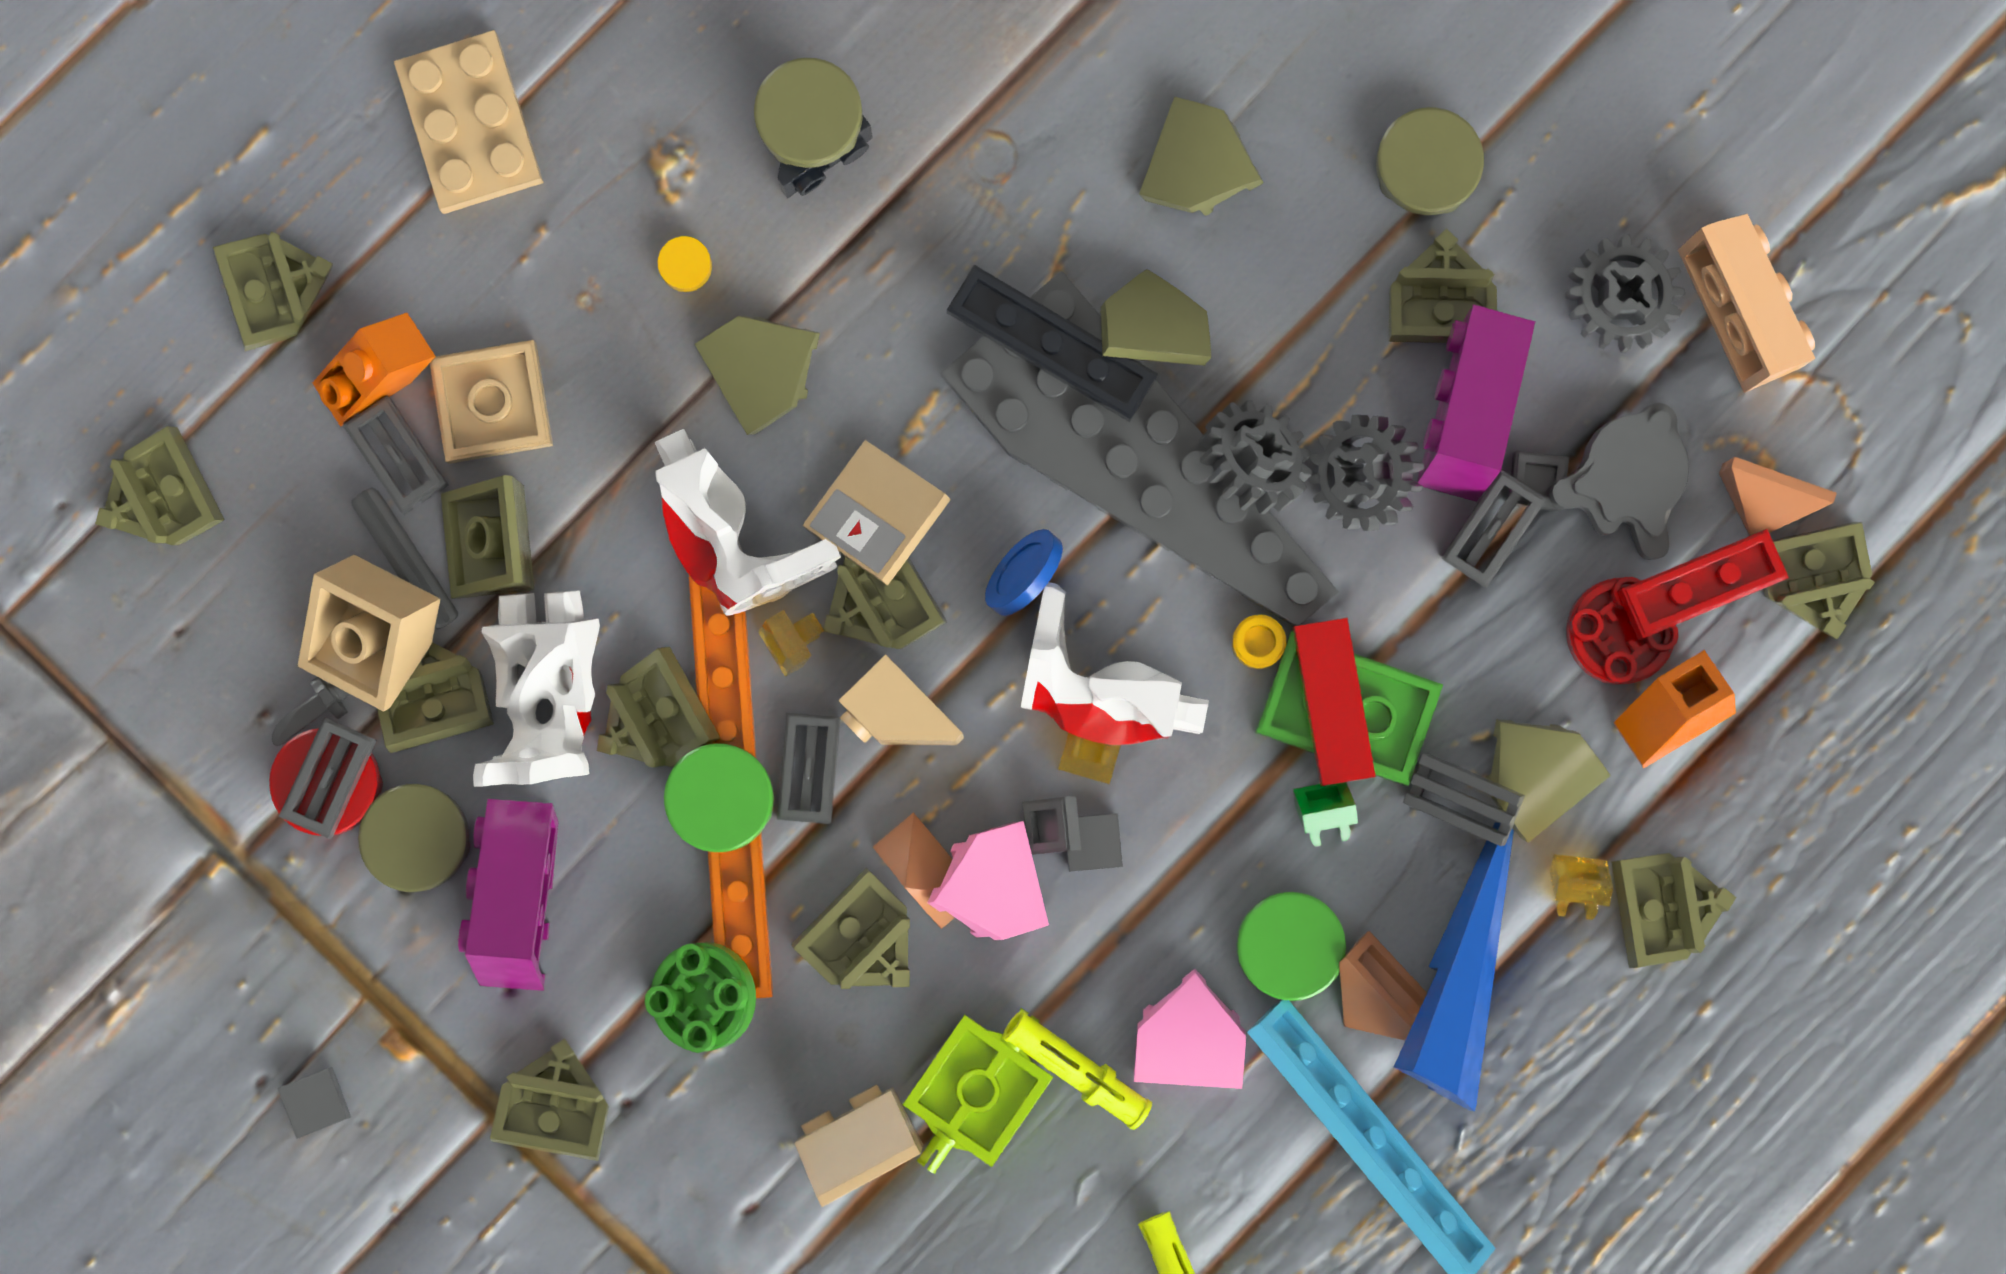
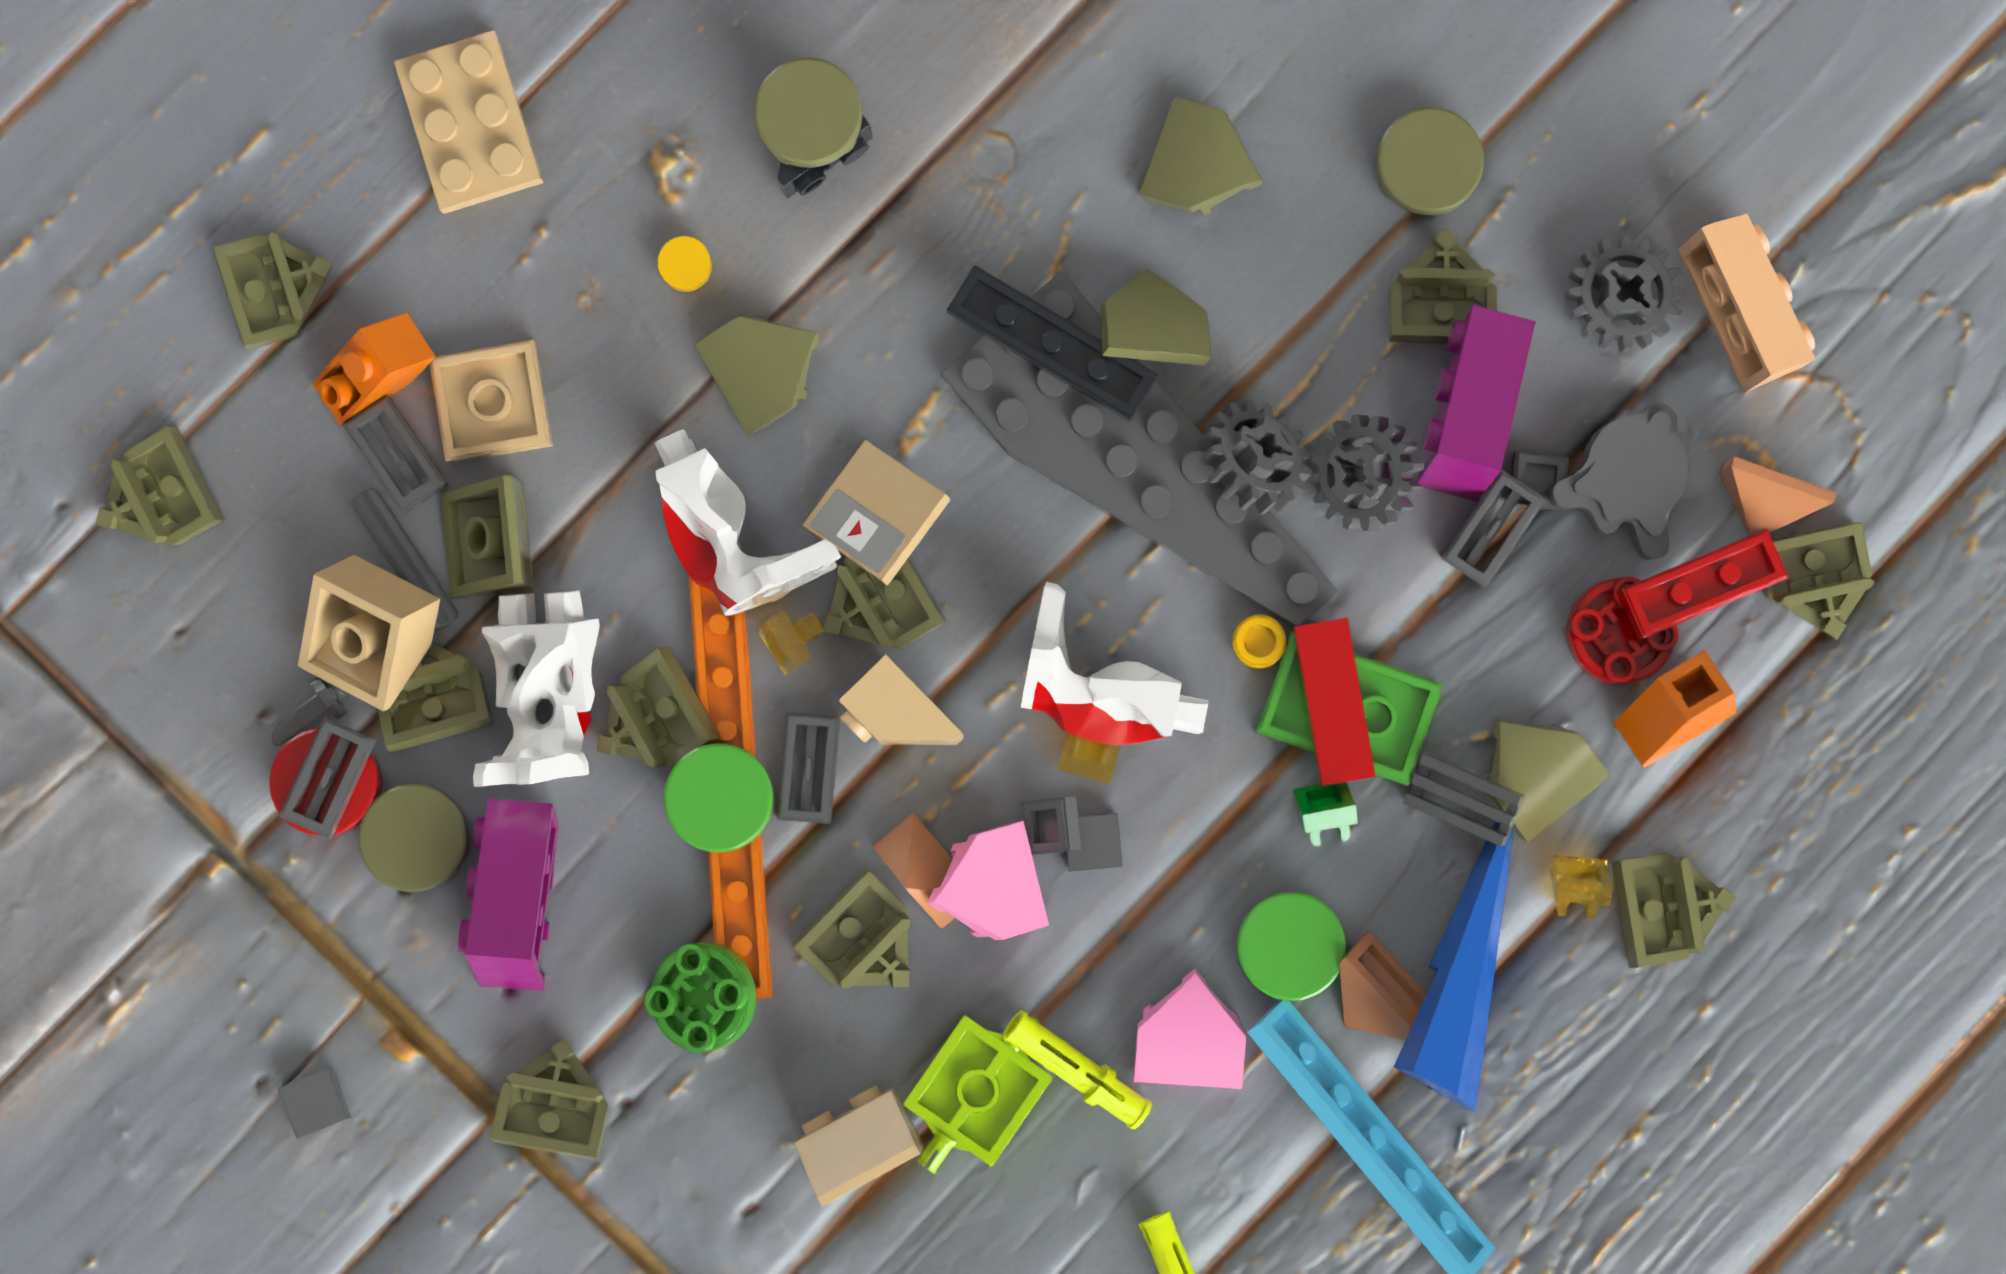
blue piece [985,529,1063,616] -> none

